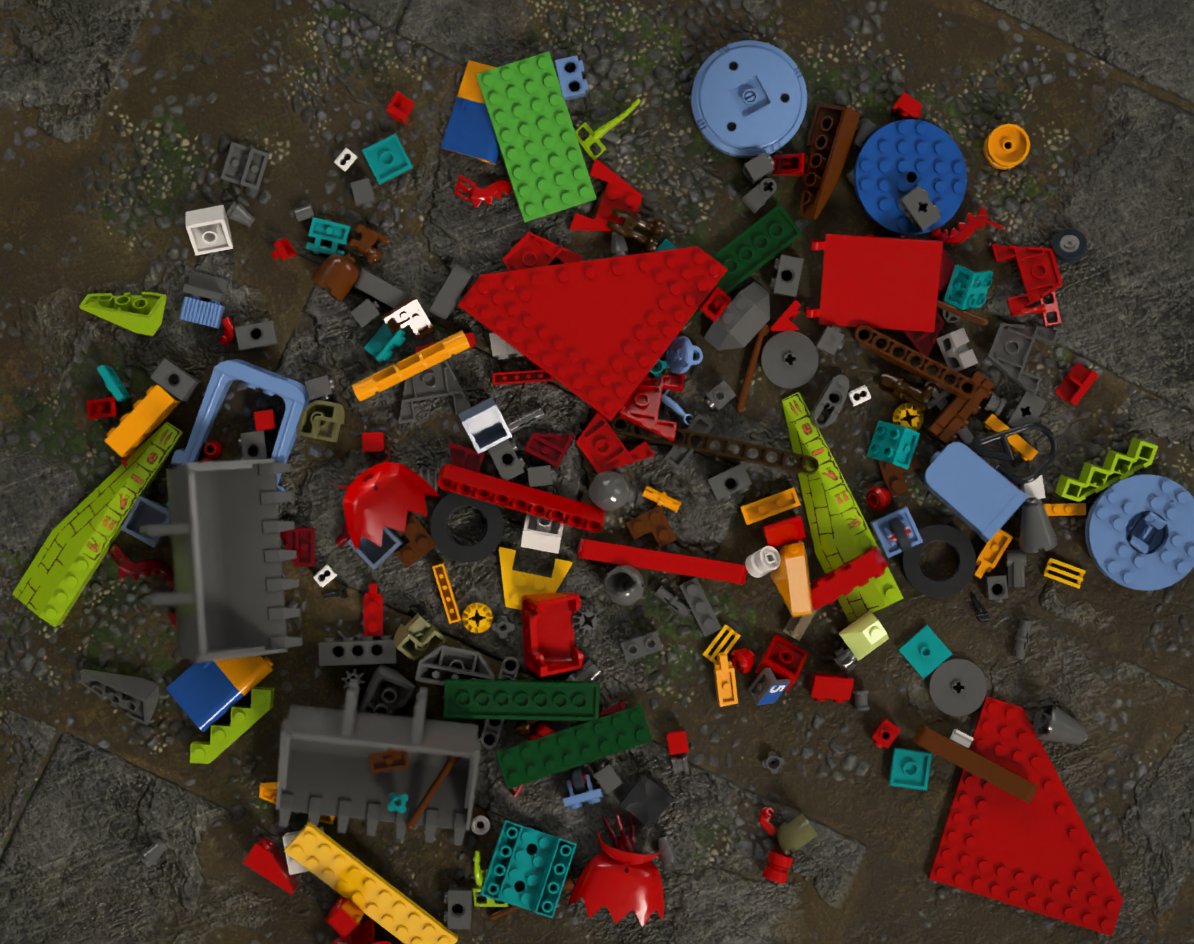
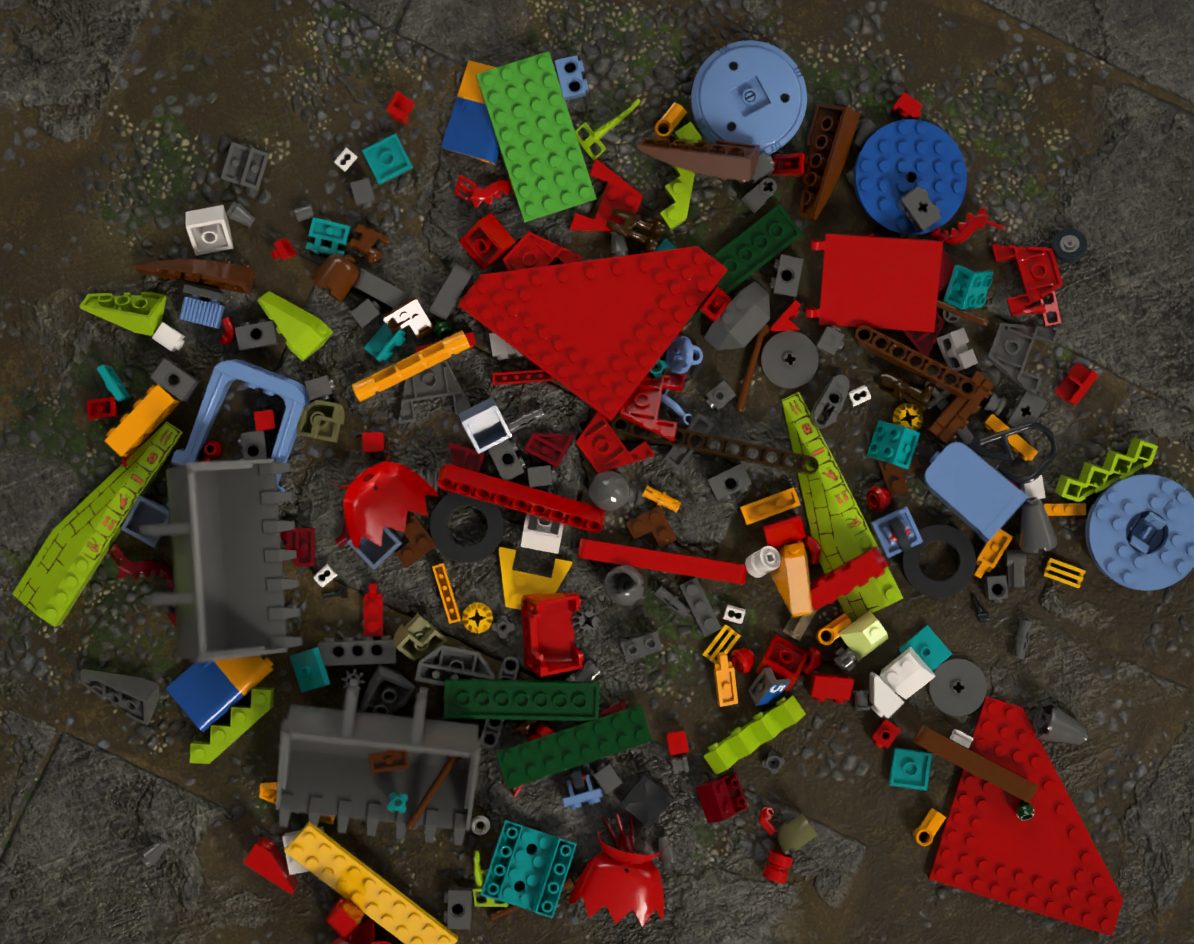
light orange wheel [983,124,1030,170] -> none
none -> reddish brown wedge [135,259,256,295]
none -> white brick [152,322,185,352]
none -> lime wedge [257,291,333,362]
none -> teal plate [289,647,330,692]
none -> dark green plate [434,321,453,340]
none -> red slope [459,213,516,271]
none -> reddish brown wedge [637,138,760,182]
none -> light orange piece [654,102,687,139]
none -> lime brick [659,122,702,231]
none -> dark red slope [696,772,748,823]
none -> lime brick [704,695,806,775]
none -> white piece [723,604,745,624]
none -> red arm [802,647,822,675]
none -> red arm [804,536,821,564]
none -> light orange piece [816,613,852,645]
none -> white slope [869,672,904,718]
none -> white slope [880,647,936,699]
none -> light orange piece [913,808,946,846]
none -> dark green plate [1015,800,1035,821]

